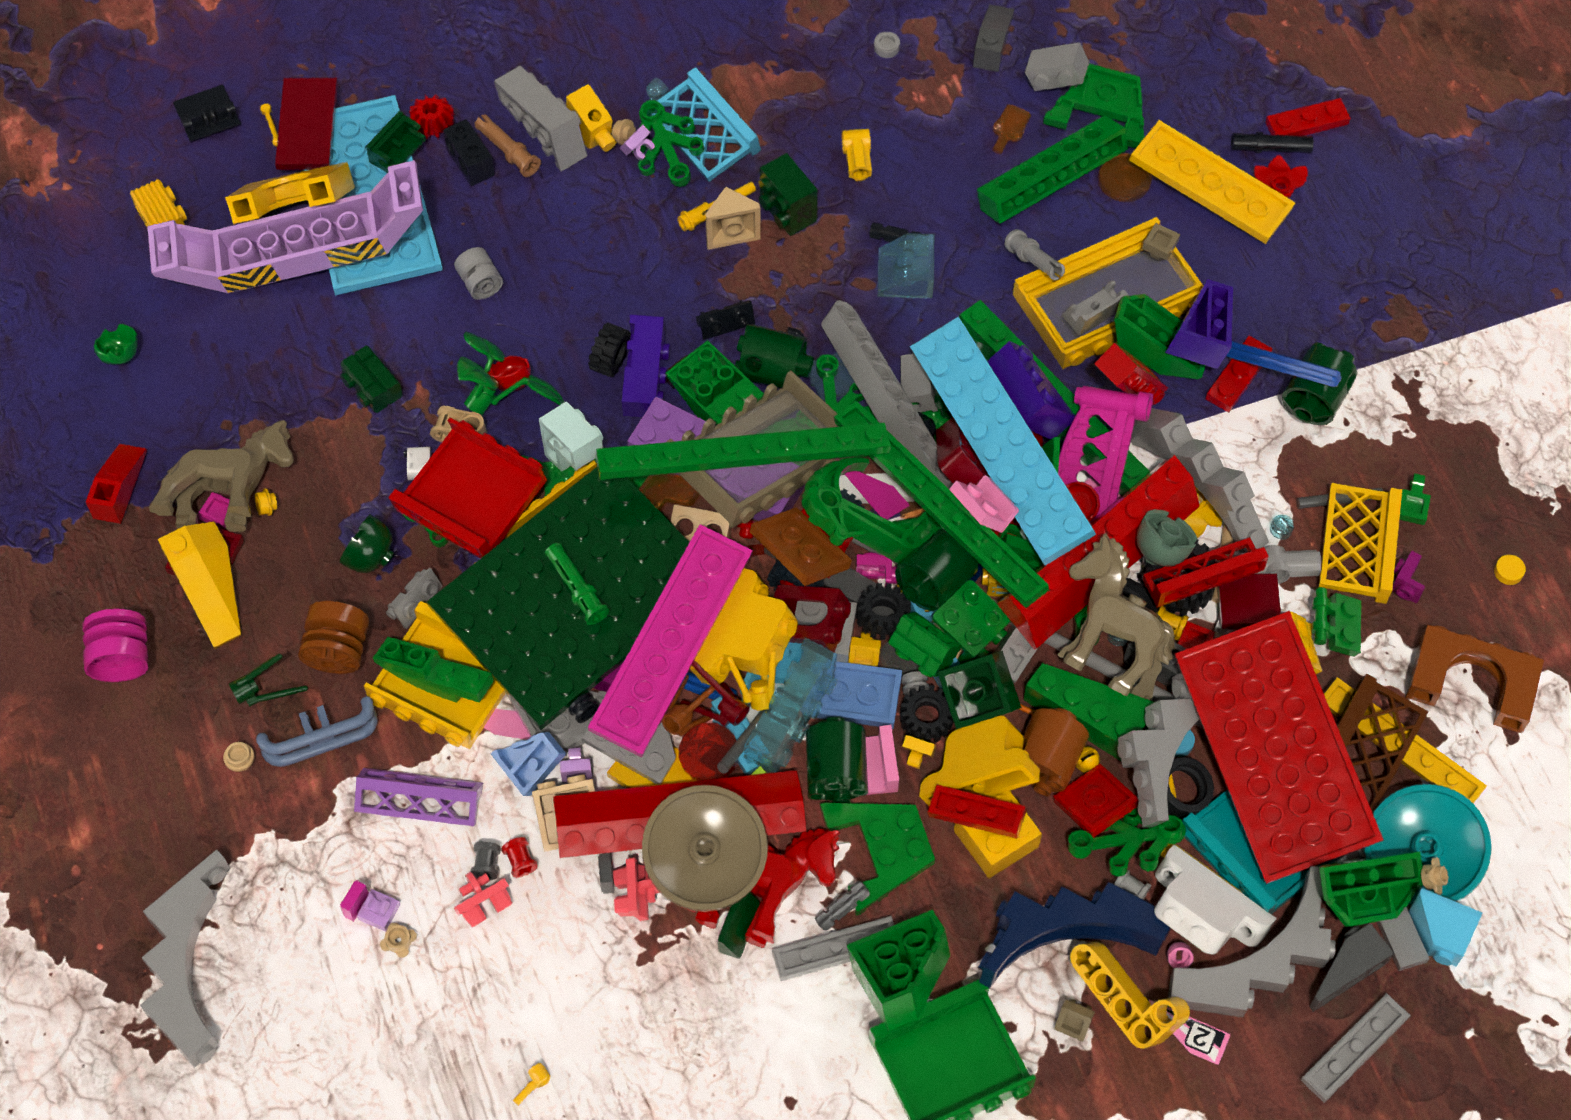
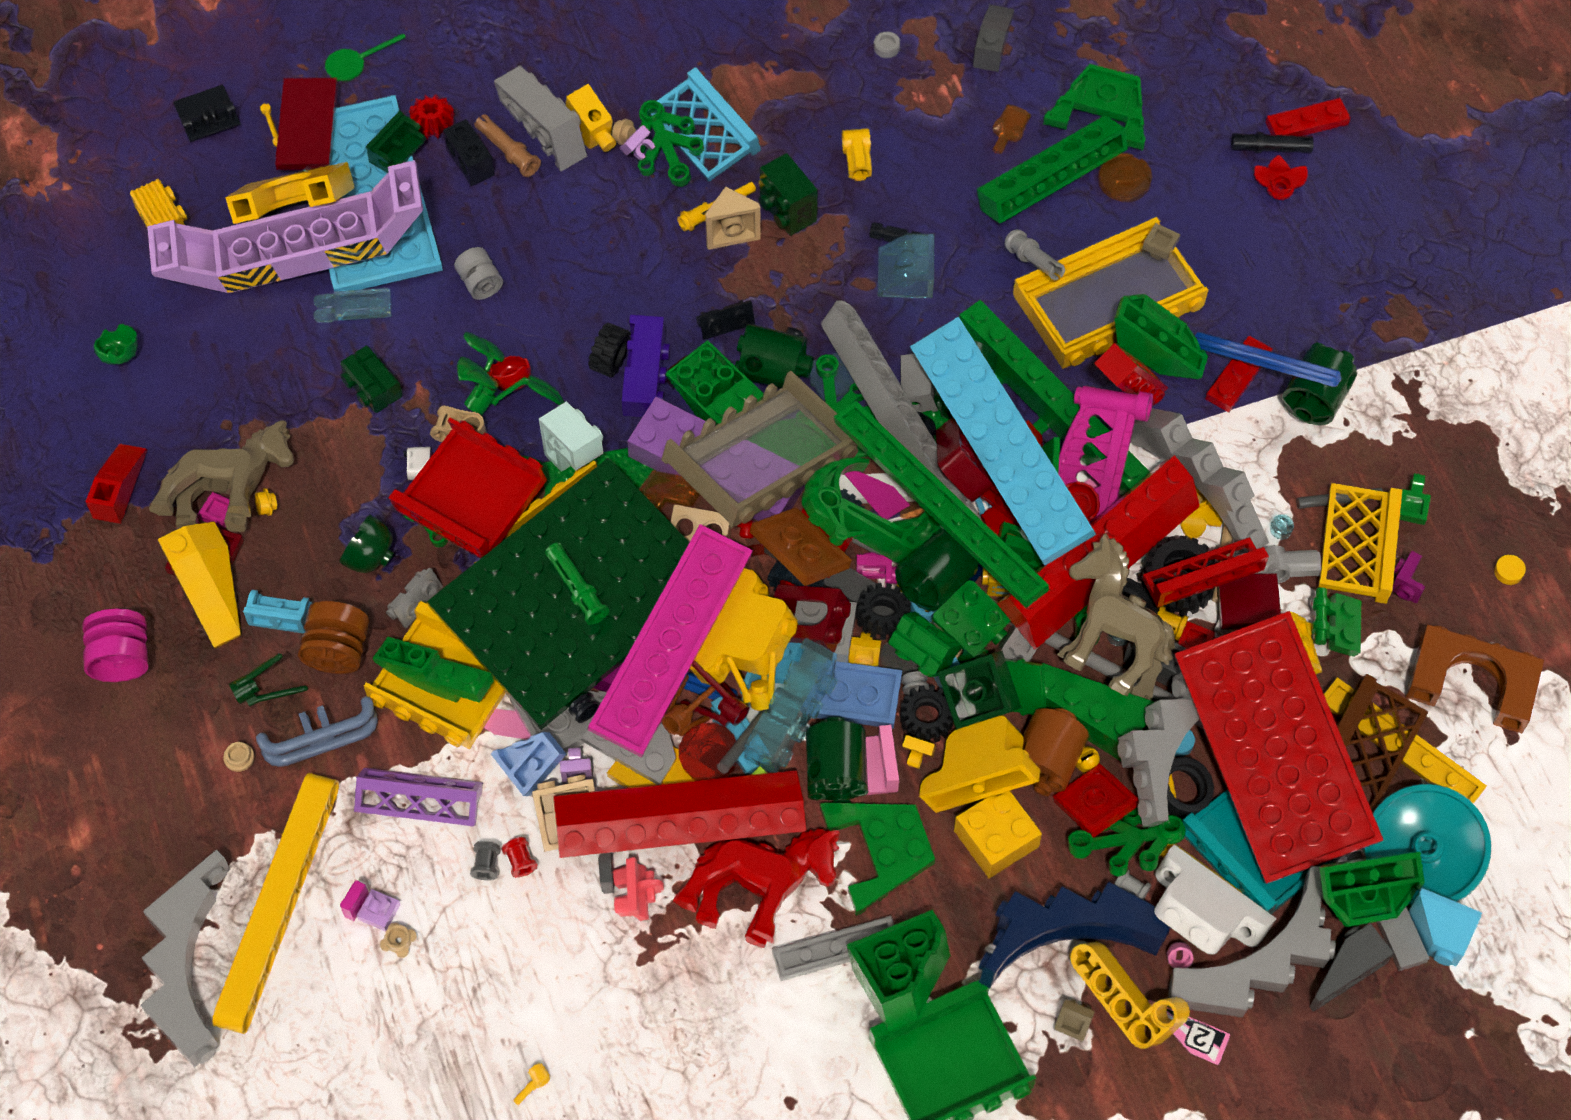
coral hips [454,872,512,927] -> none
green plate [595,423,891,480] -> none
dark tan dish [642,785,768,912] -> none
clear light blue hinge [646,77,669,101] -> none
dark green slope [717,893,760,959] -> none
dark grey axle [815,881,870,931] -> none
red plate [927,785,1026,839] -> none
bright pink bracket [949,475,1019,533] -> none
dark purple wedge [987,341,1075,439] -> none
light grey brick [1025,42,1089,91] -> none
light grey hinge [1062,280,1128,336] -> none
yellow plate [1129,120,1295,244] -> none
sand green cylinder [1136,509,1197,567] -> none
dark purple wedge [1165,279,1233,369] -> none
light grey tile [1300,993,1411,1103] -> none
tan plate [1421,857,1448,895] -> none
none -> yellow beam [212,773,339,1034]
none -> medium azure hinge [243,589,313,633]
none -> clear light blue hinge [314,288,392,323]
none -> green piece [325,34,406,81]
none -> green piece [1006,658,1047,716]

